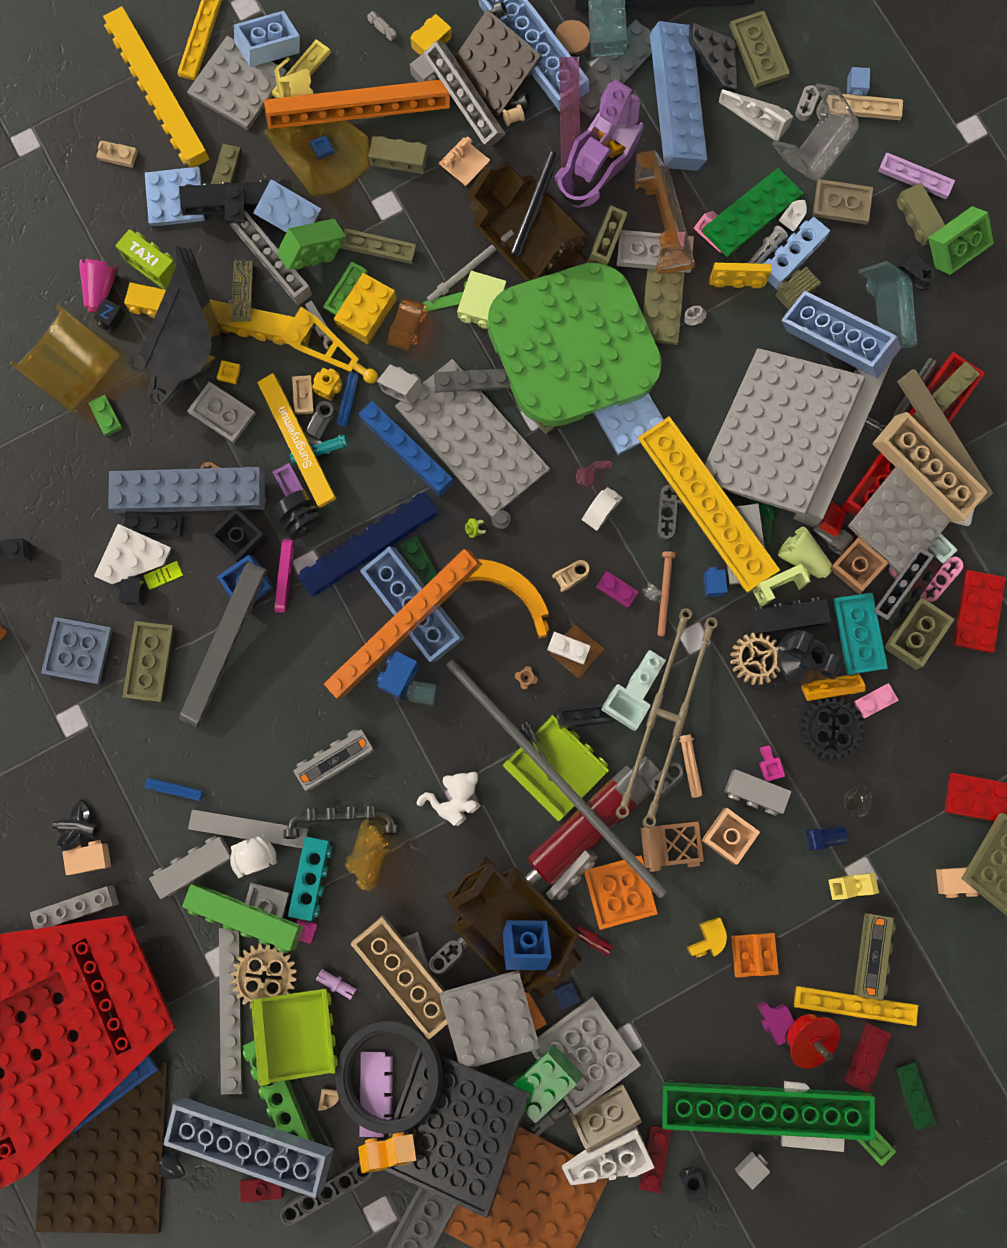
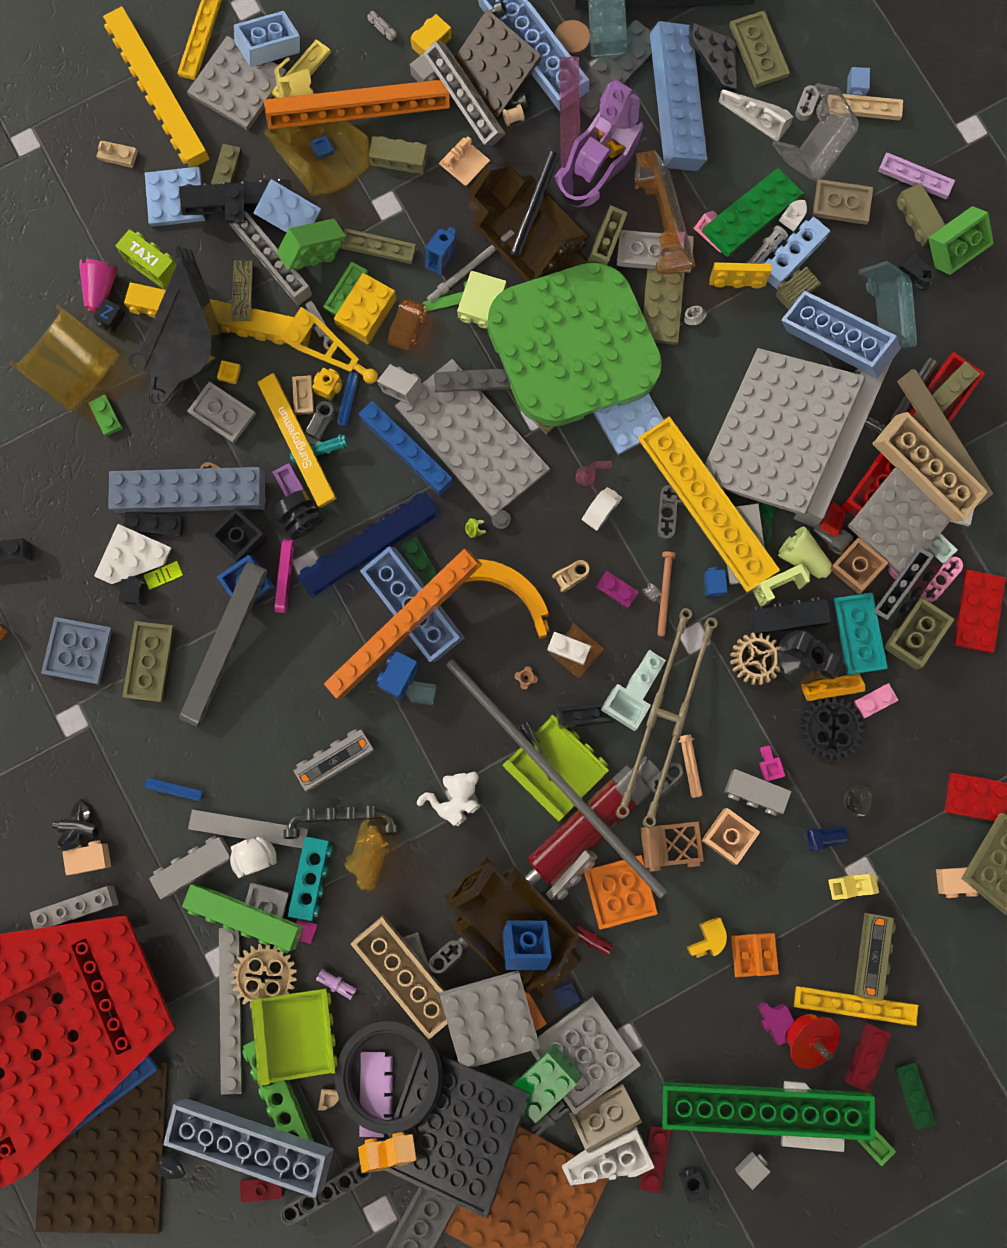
none -> blue torso [425,227,458,275]

